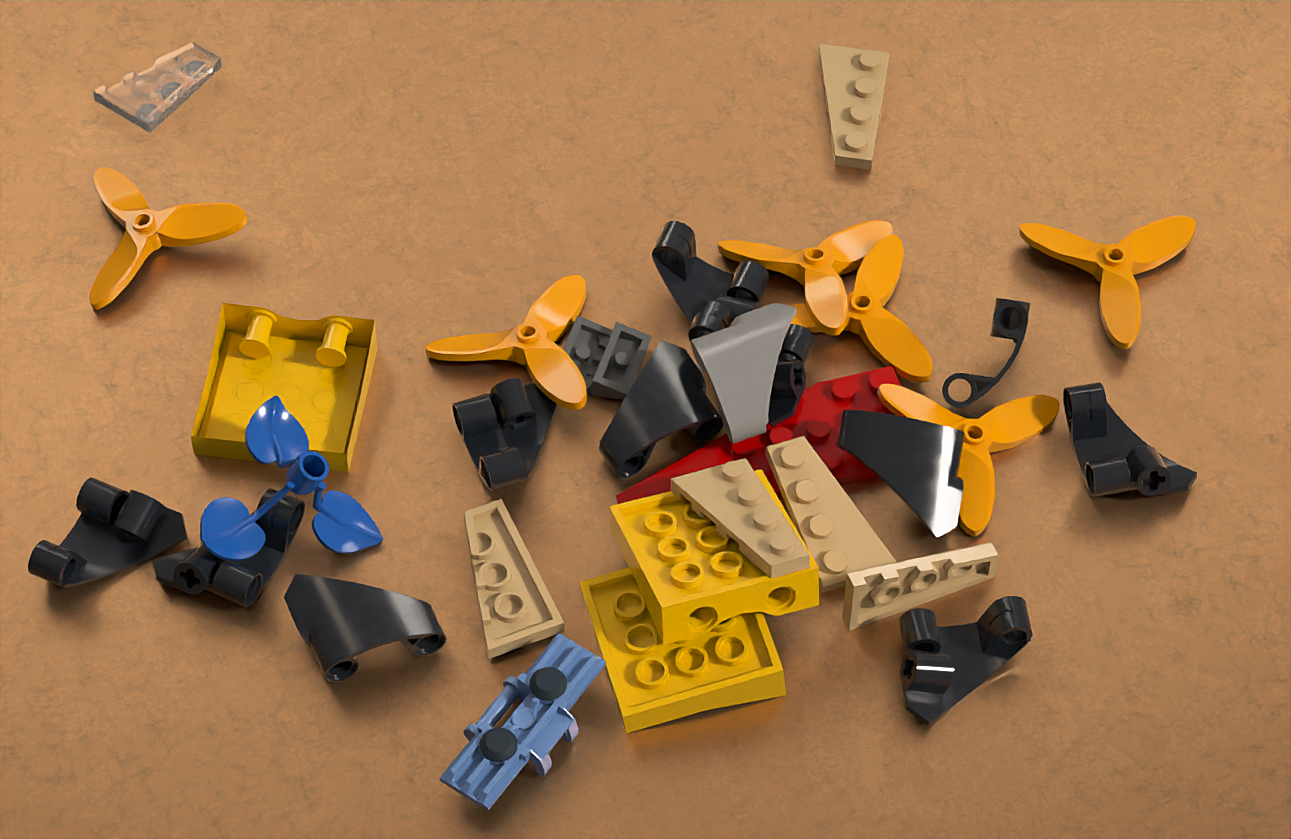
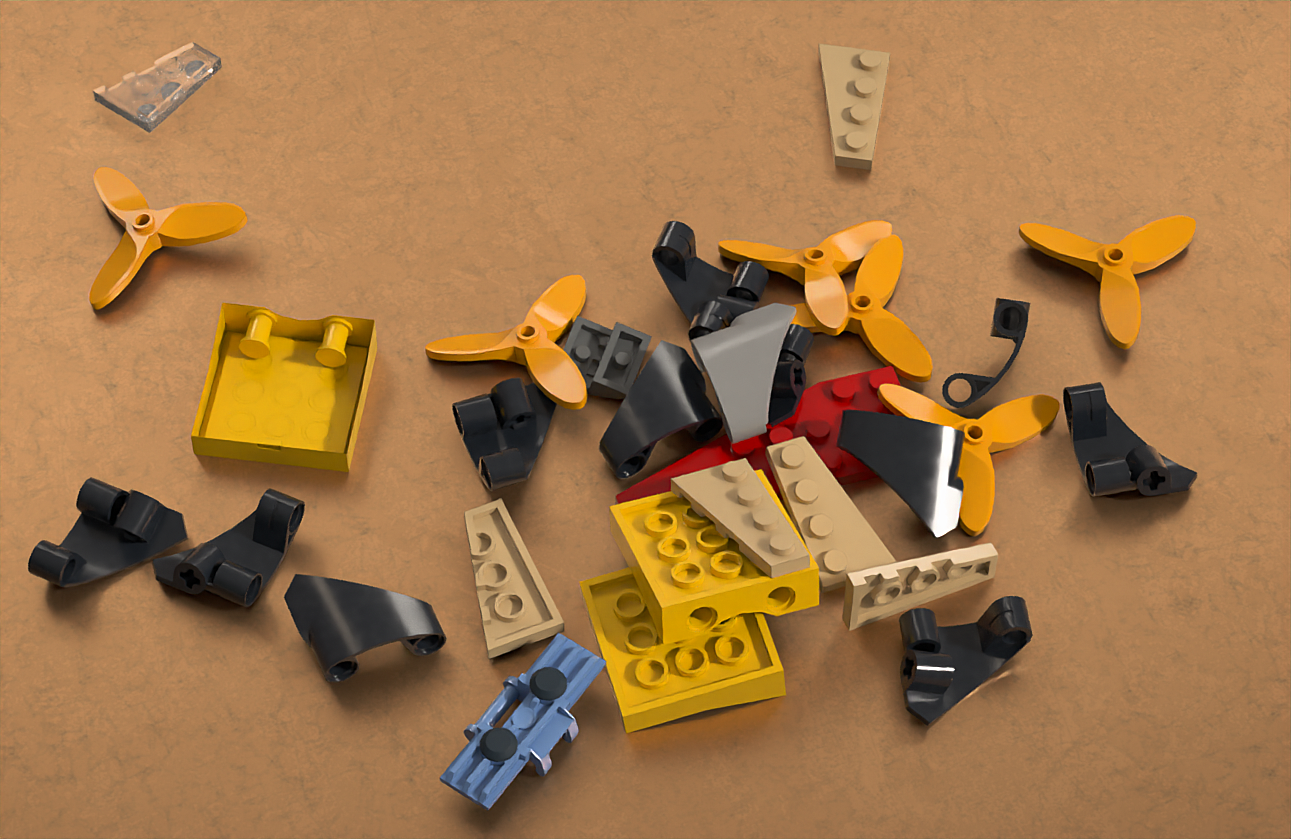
blue plant [200,395,383,561] -> none

